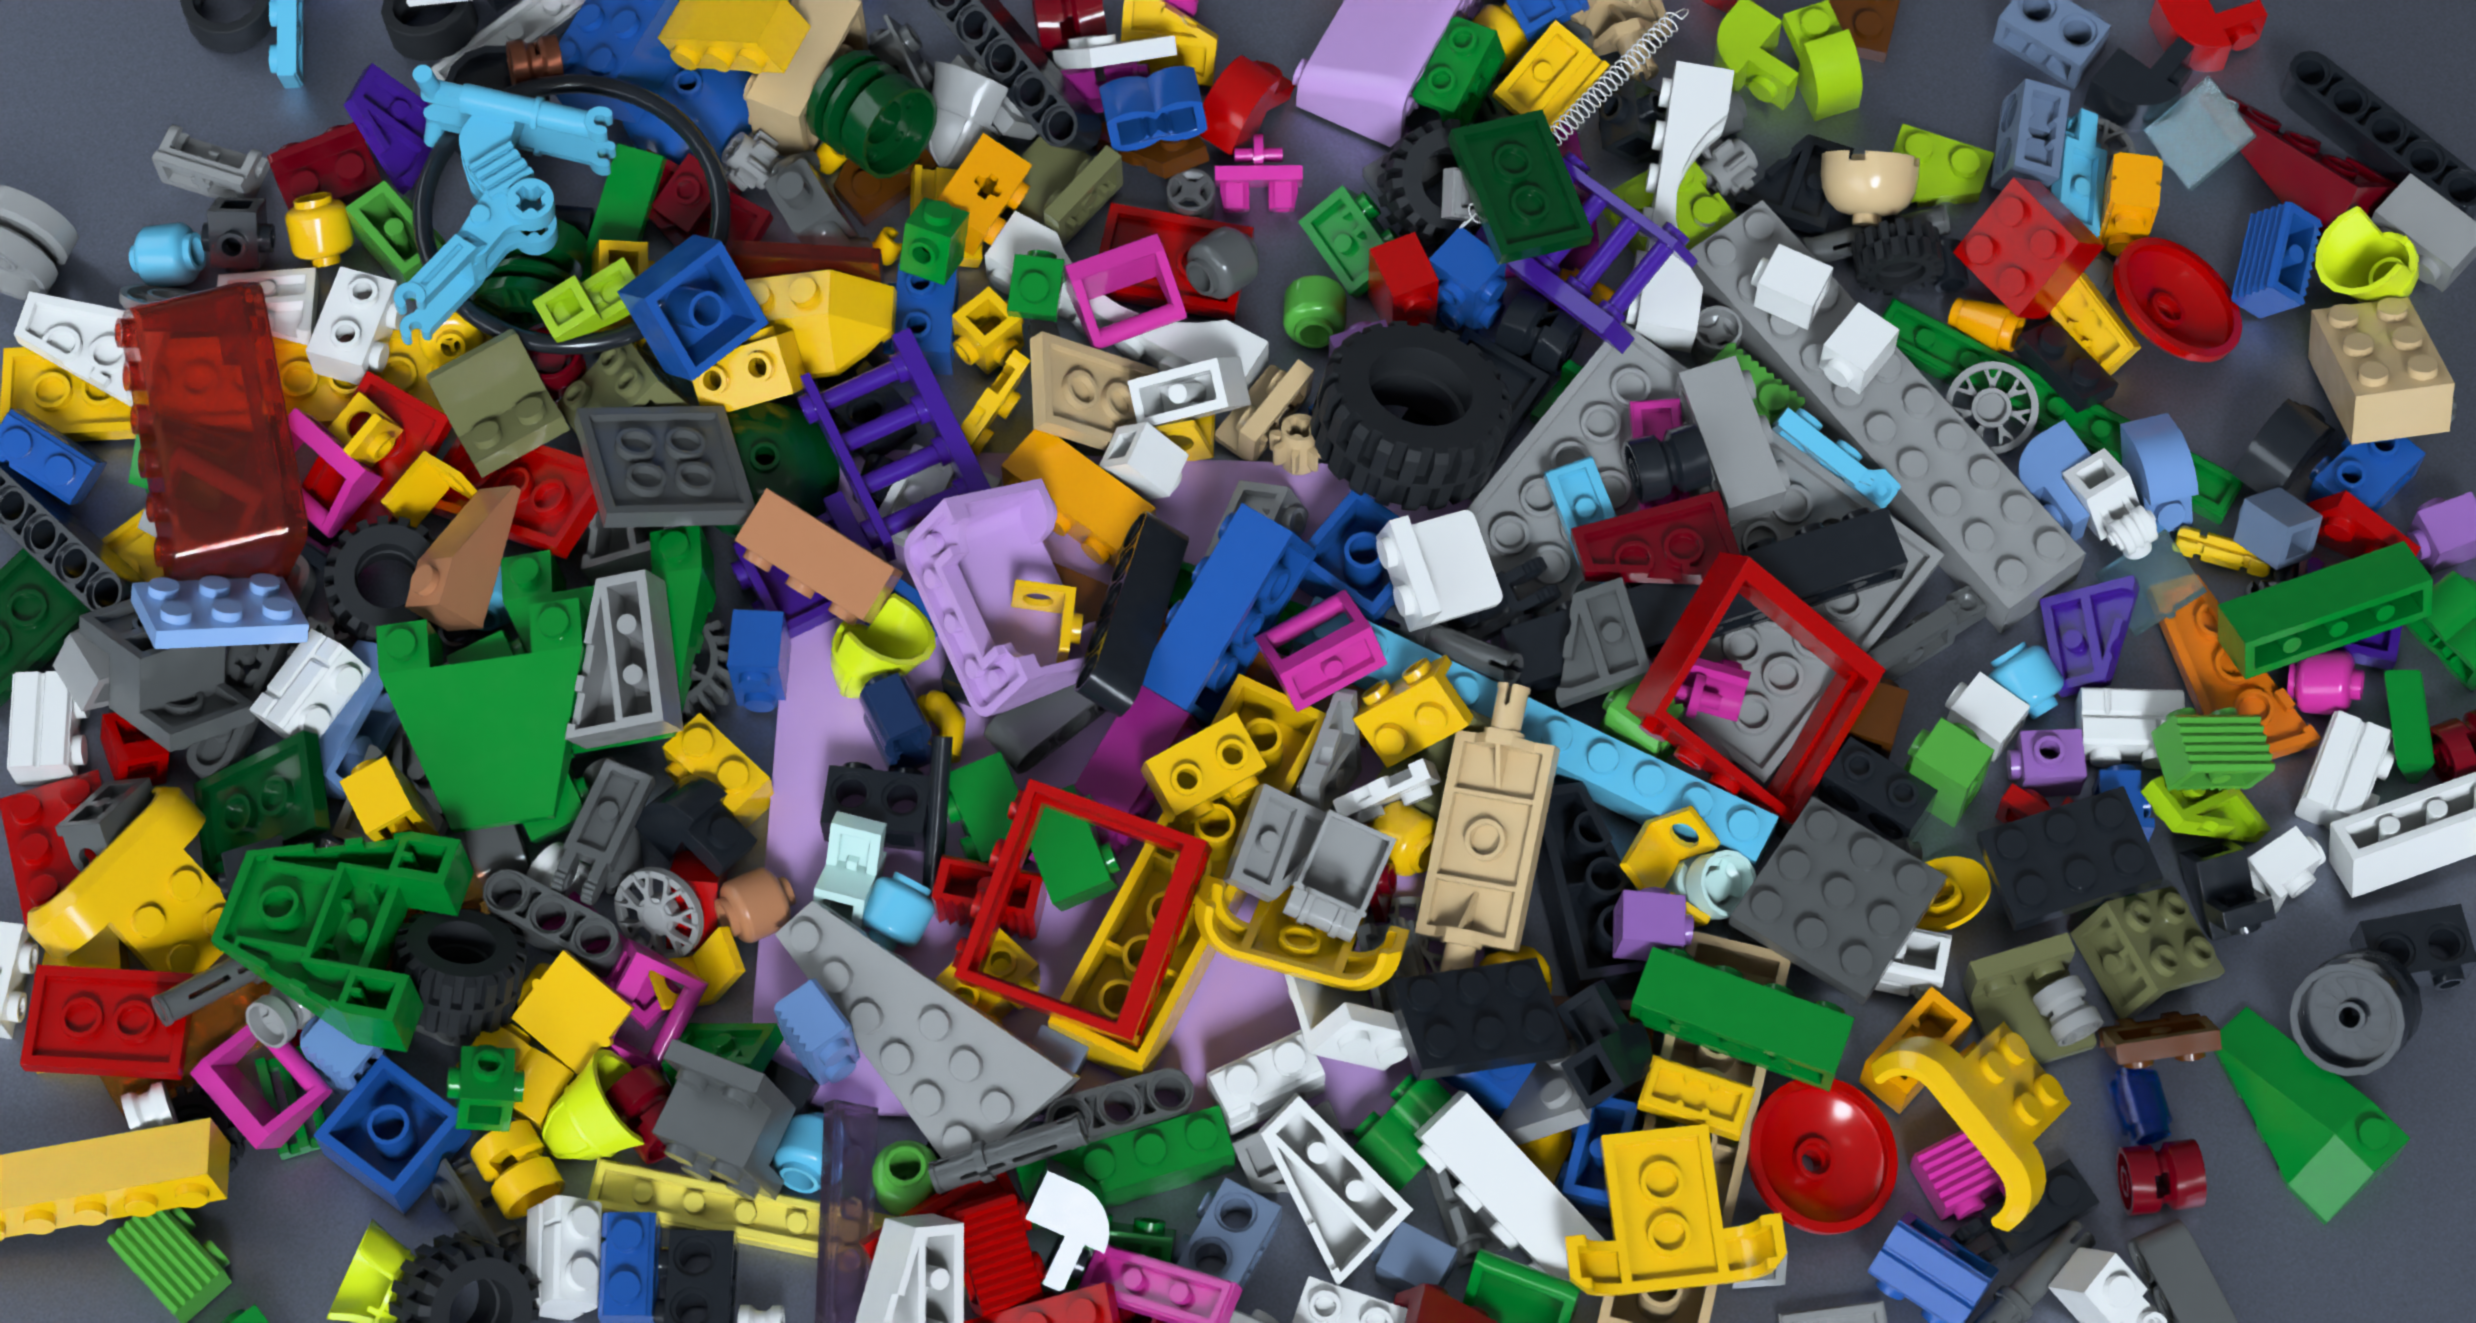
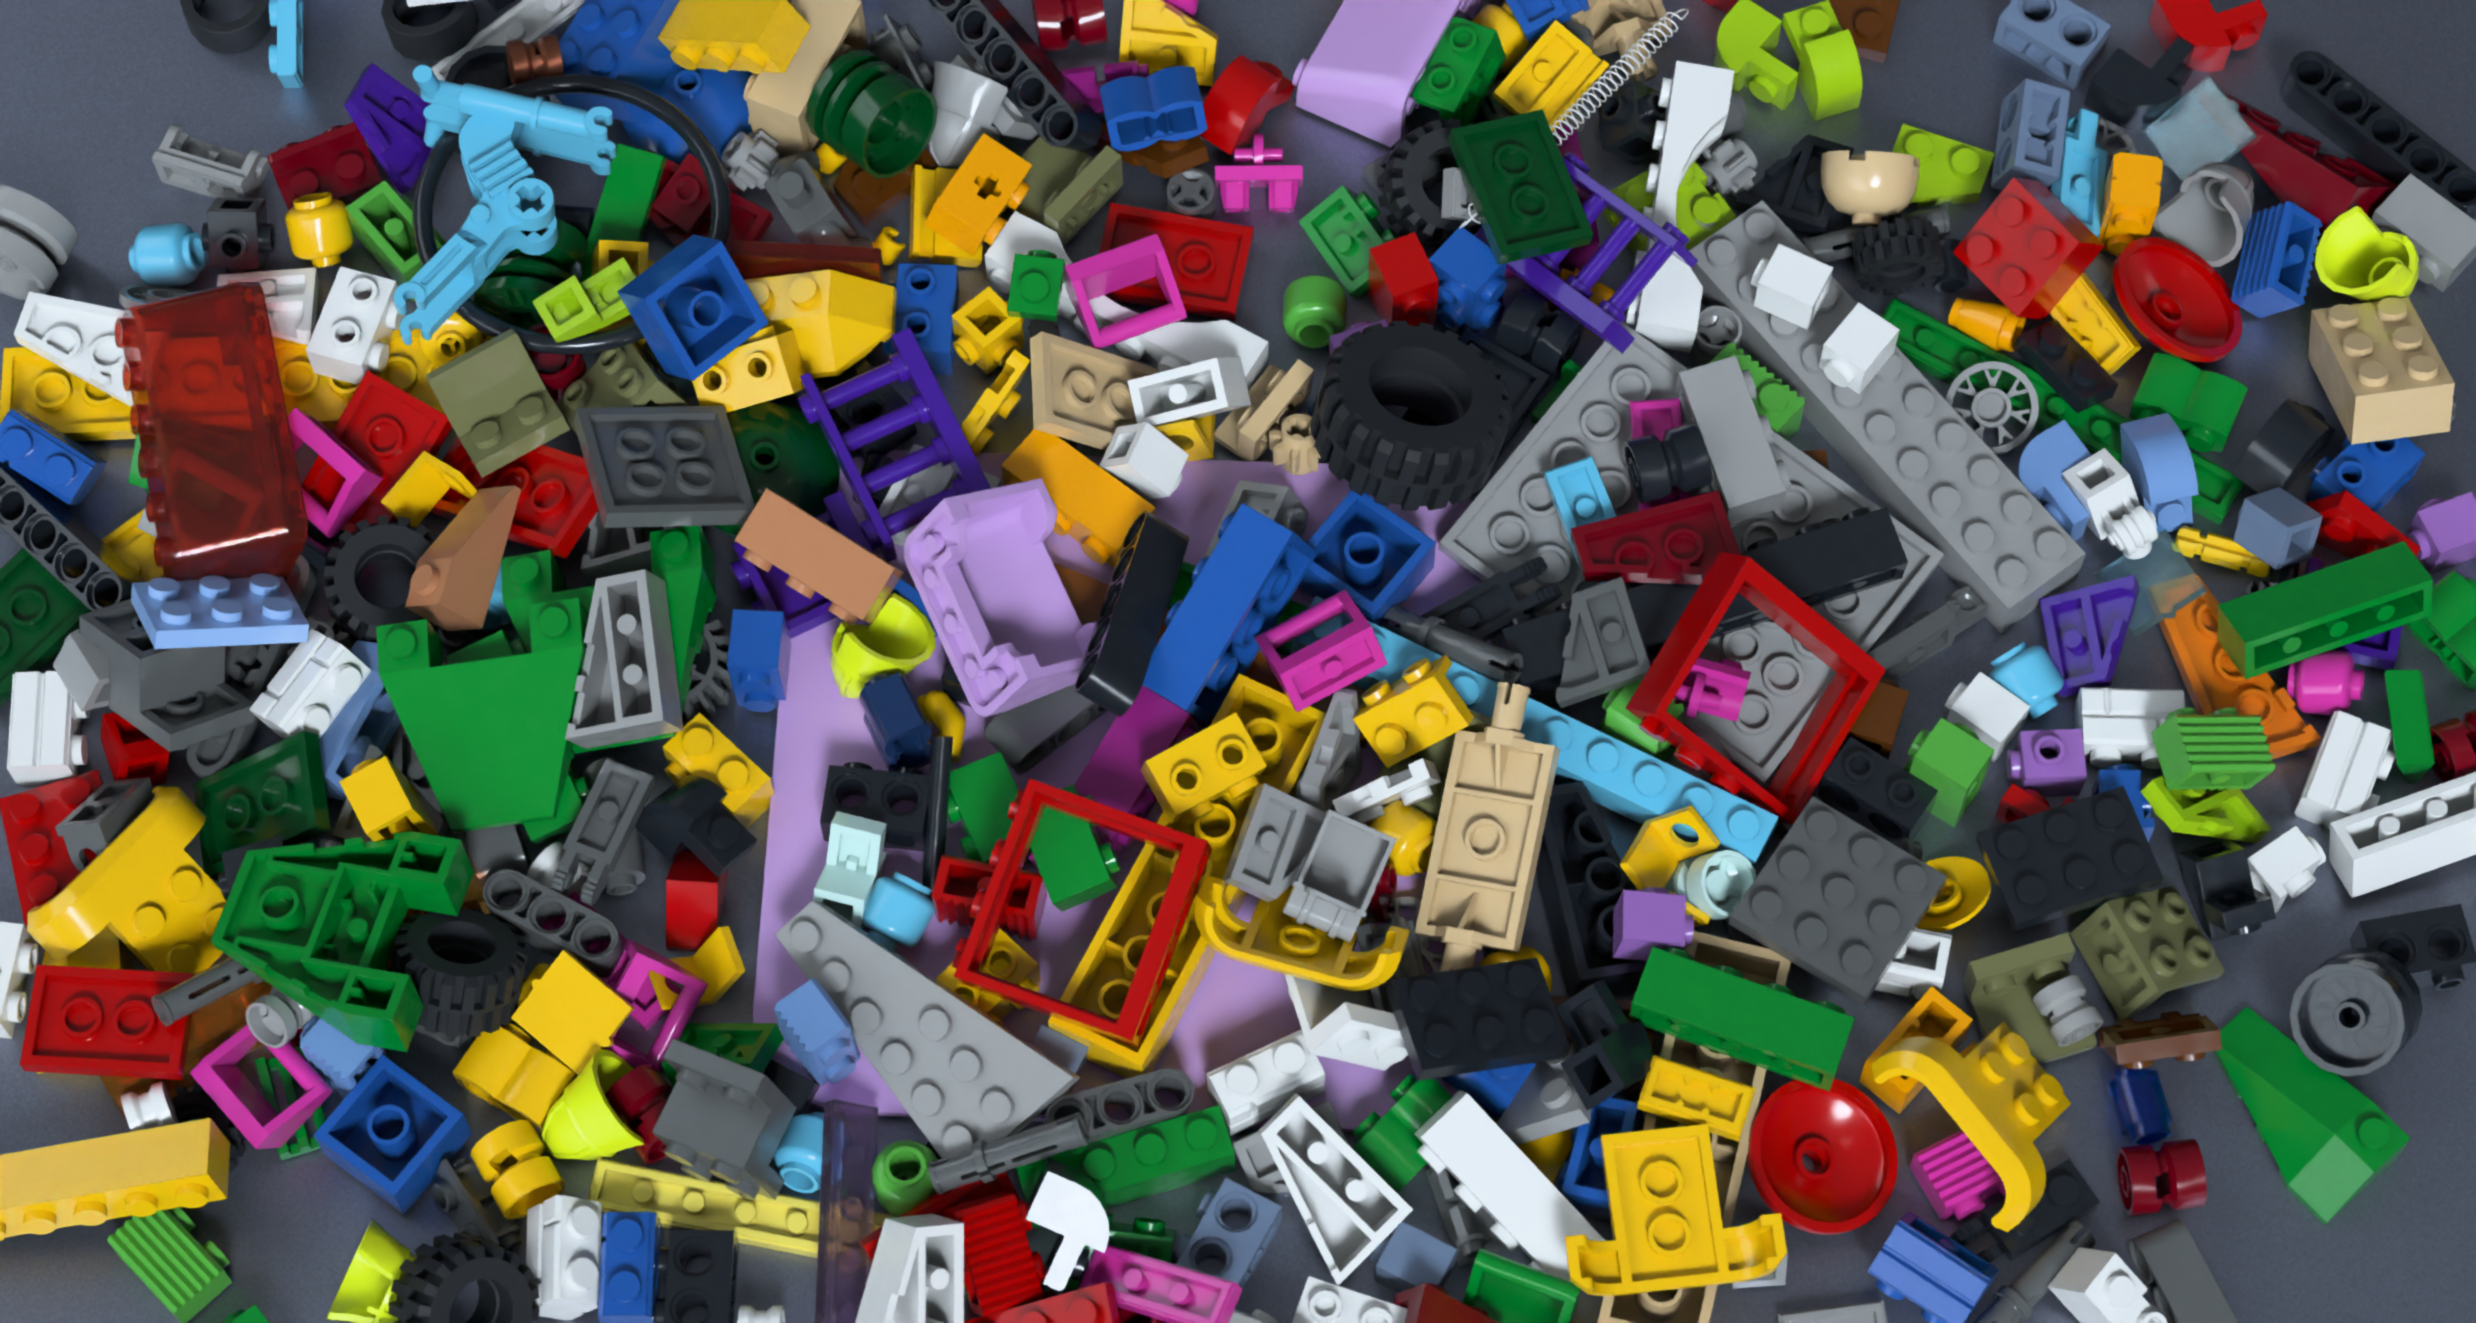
yellow bracket [328,392,404,468] -> none
green brick [446,1045,524,1132] -> none
light grey wheel [614,867,704,959] -> none
nougat head [714,867,796,943] -> none
green brick [899,197,970,285] -> none
yellow bracket [1011,579,1083,663] -> none
white wing [1053,34,1177,70] -> none
dark grey head [1186,226,1259,300] -> none
white bracket [1376,510,1503,632] -> none
medium azure hinge [1771,407,1901,509] -> none
none -> green brick [2129,352,2248,453]
none -> light grey helmet [2153,162,2254,267]

